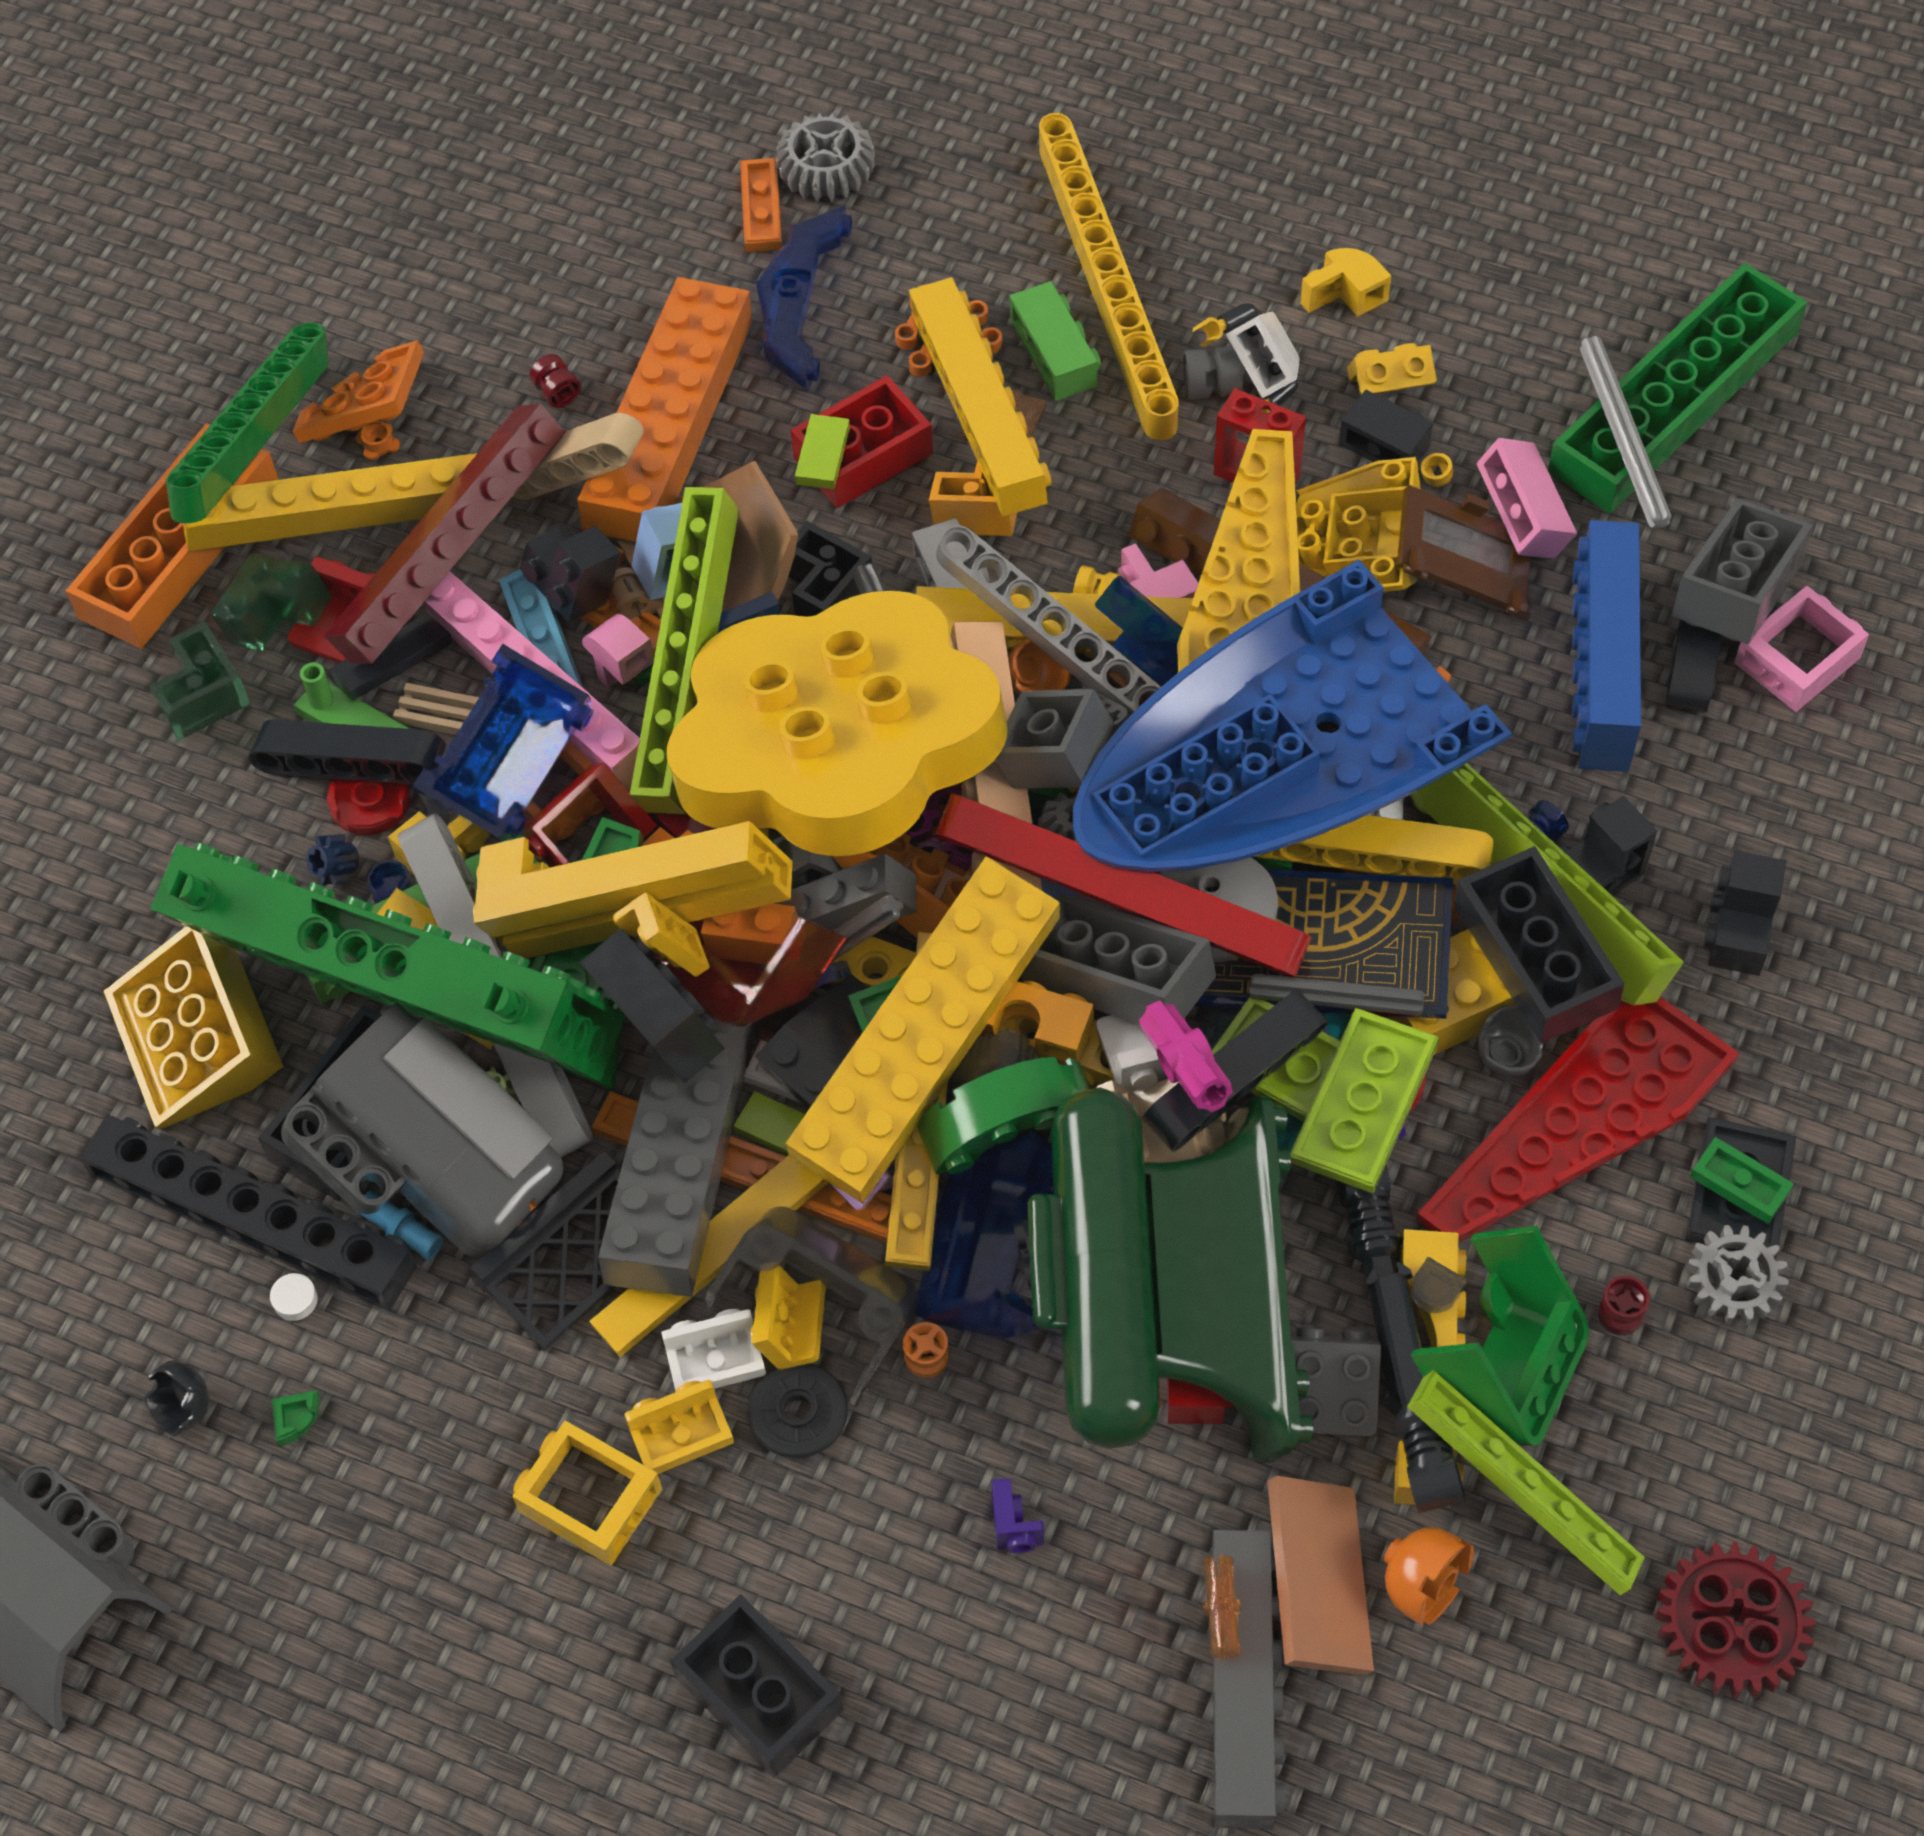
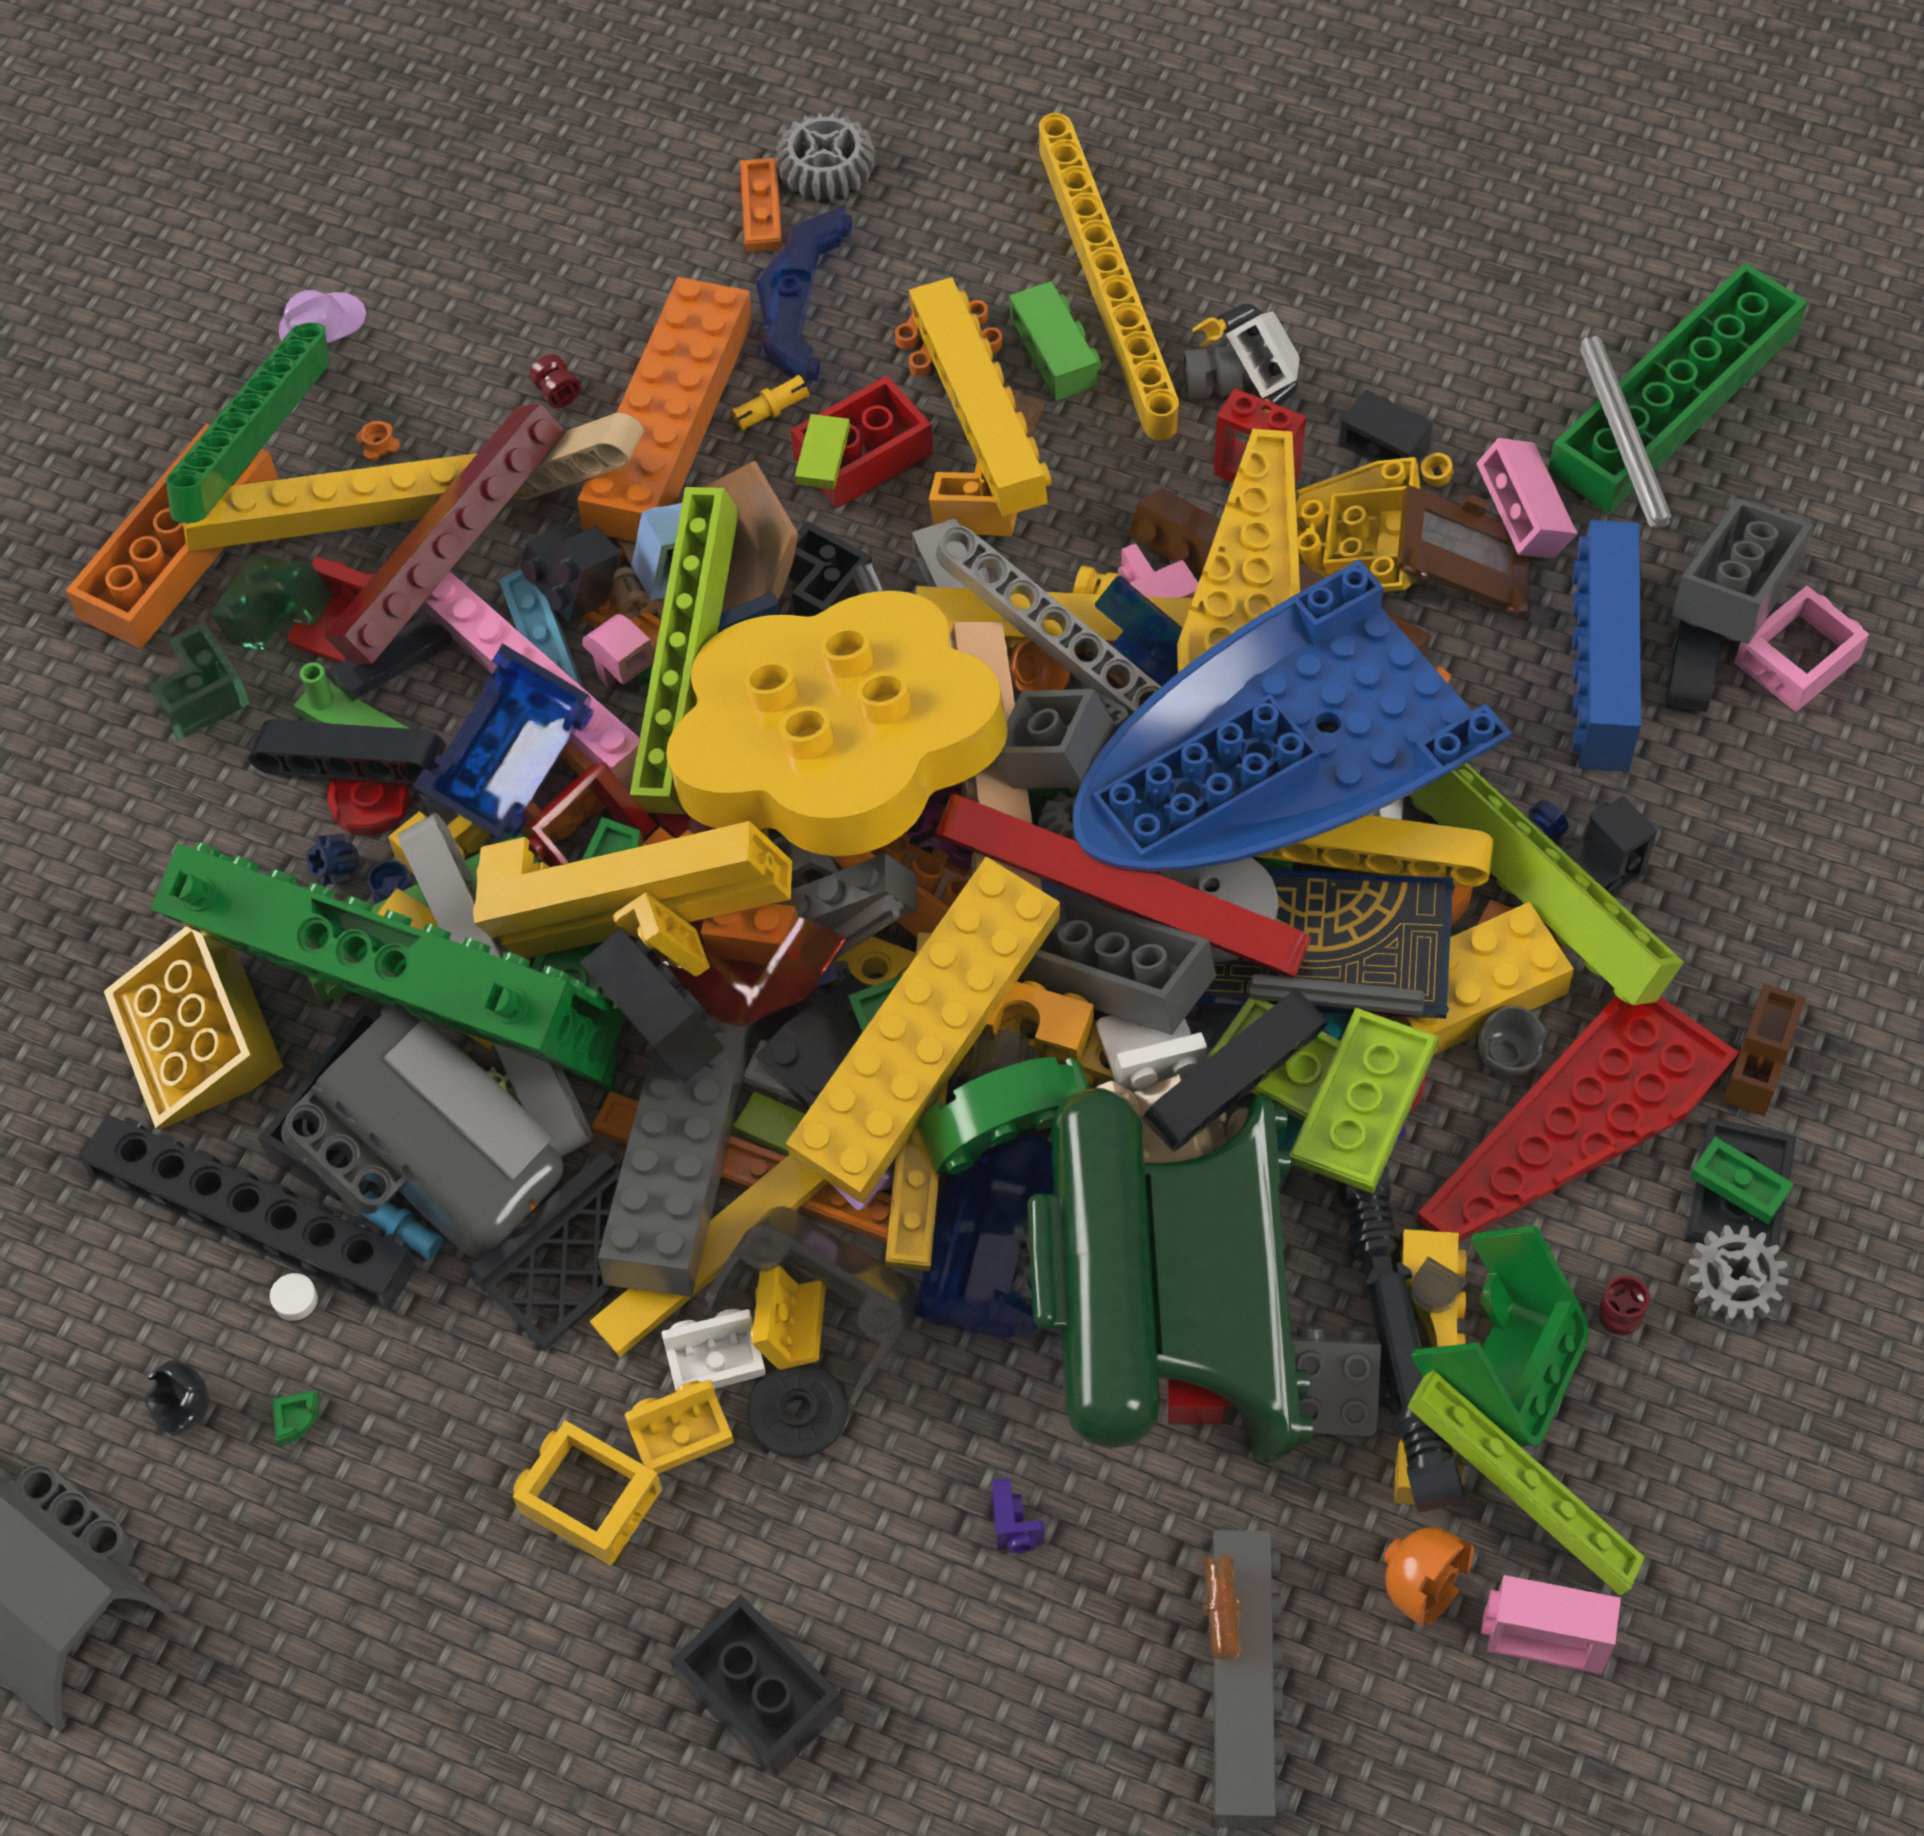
orange plate [292,340,425,444] -> none
tan tile [393,683,485,739] -> none
orange wheel [903,1322,949,1378] -> none
dark pink piece [1139,1000,1233,1112] -> none
nougat tile [1267,1475,1374,1676] -> none
yellow brick [1300,248,1391,317] -> none
yellow bracket [1347,343,1437,395] -> none
black brick [1454,846,1624,1044] -> none
dark red gear [1655,1541,1816,1699] -> none
black brick [1703,850,1787,976] -> none
none -> lavender piece [278,290,366,344]
none -> yellow pin [730,375,810,432]
none -> bright pink window [1481,1575,1621,1674]
none -> reddish brown slope [1722,983,1806,1116]

